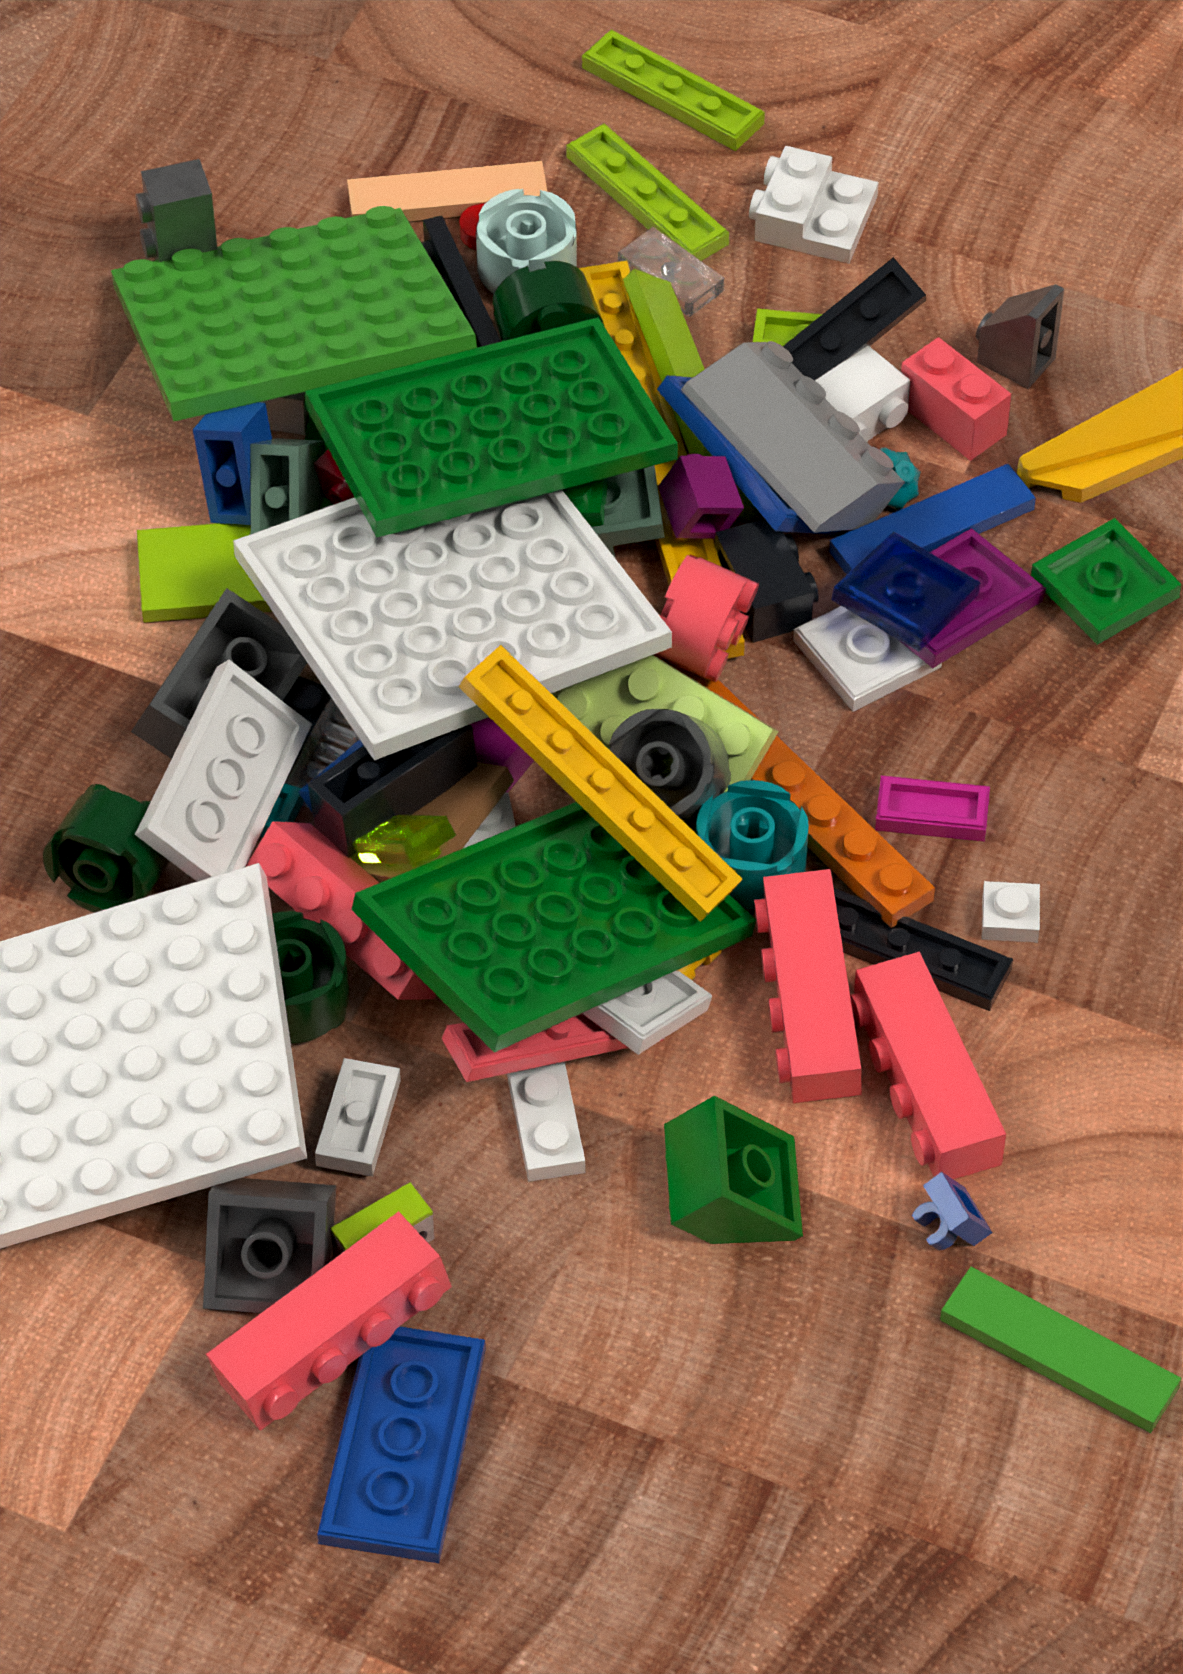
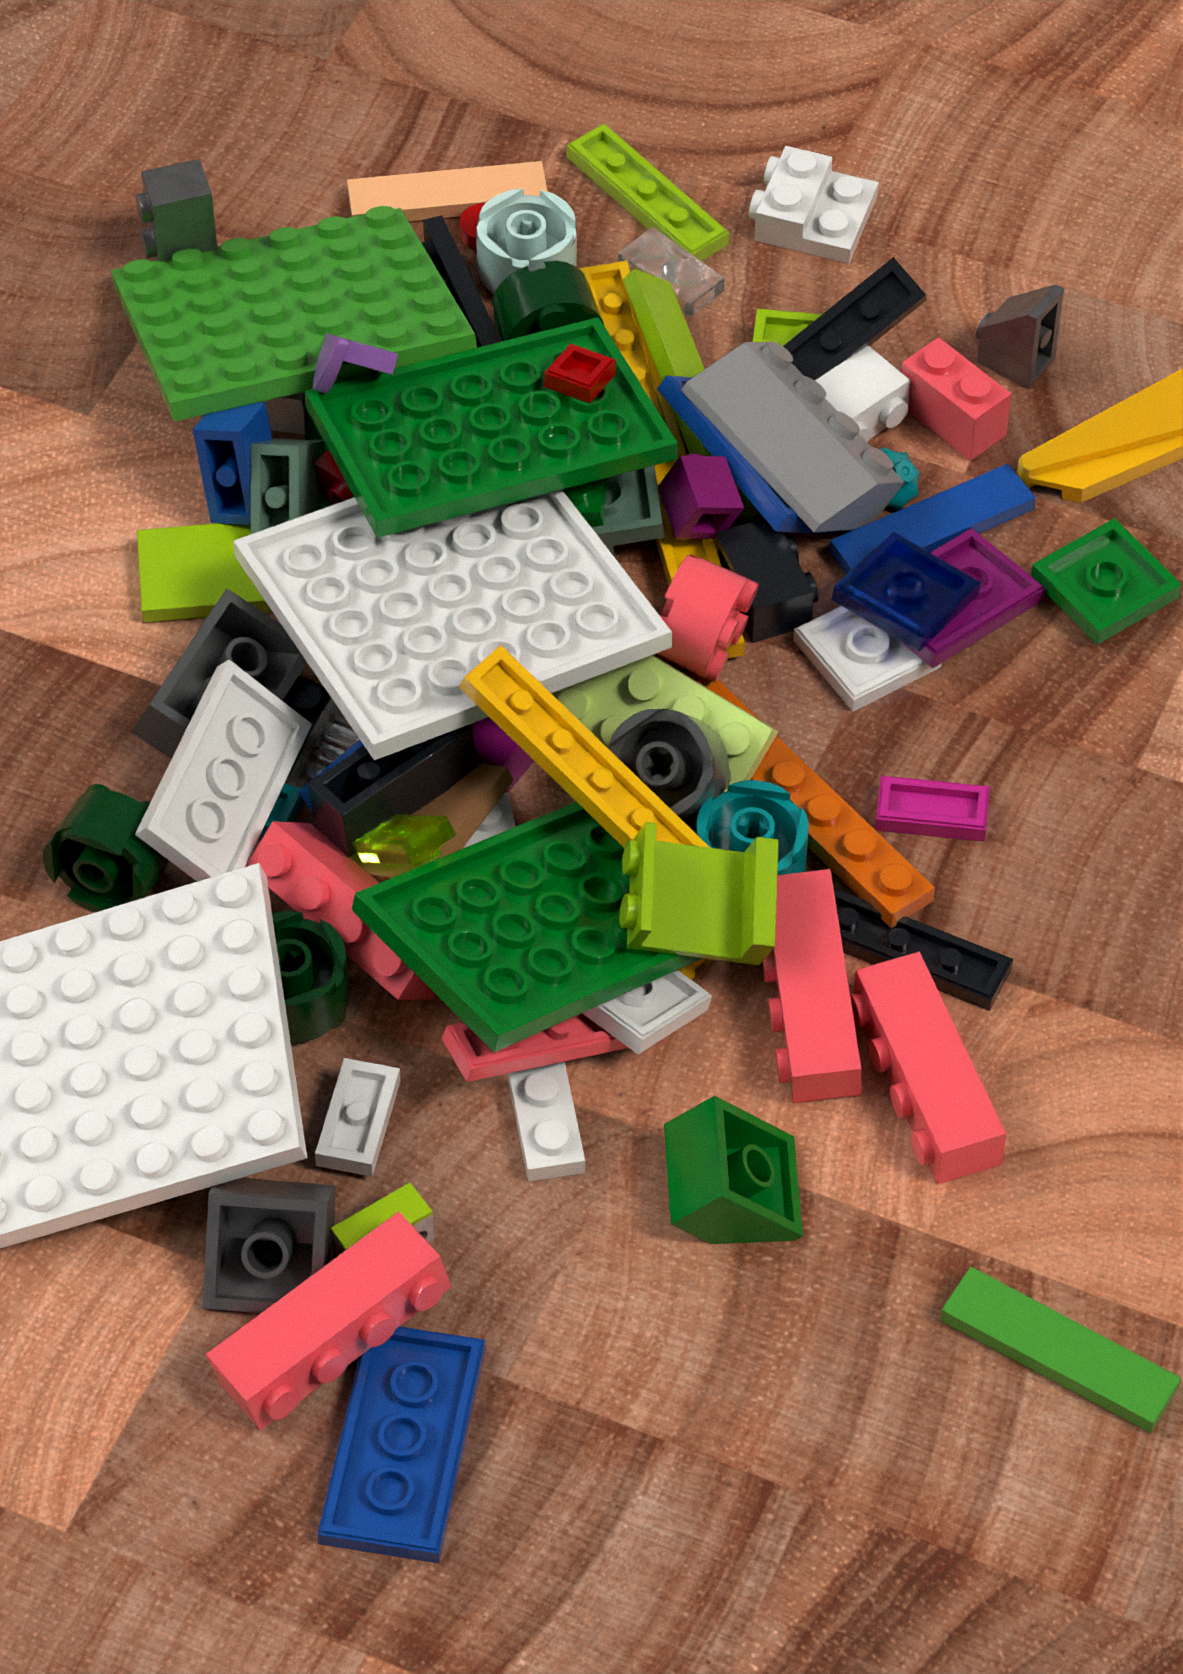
lime tile [582,29,765,151] -> none
tile [912,1172,993,1250] -> none
white plate [982,881,1040,943] -> none
none -> medium lavender tile [313,333,398,394]
none -> red tile [544,343,616,404]
none -> lime panel [619,822,778,965]

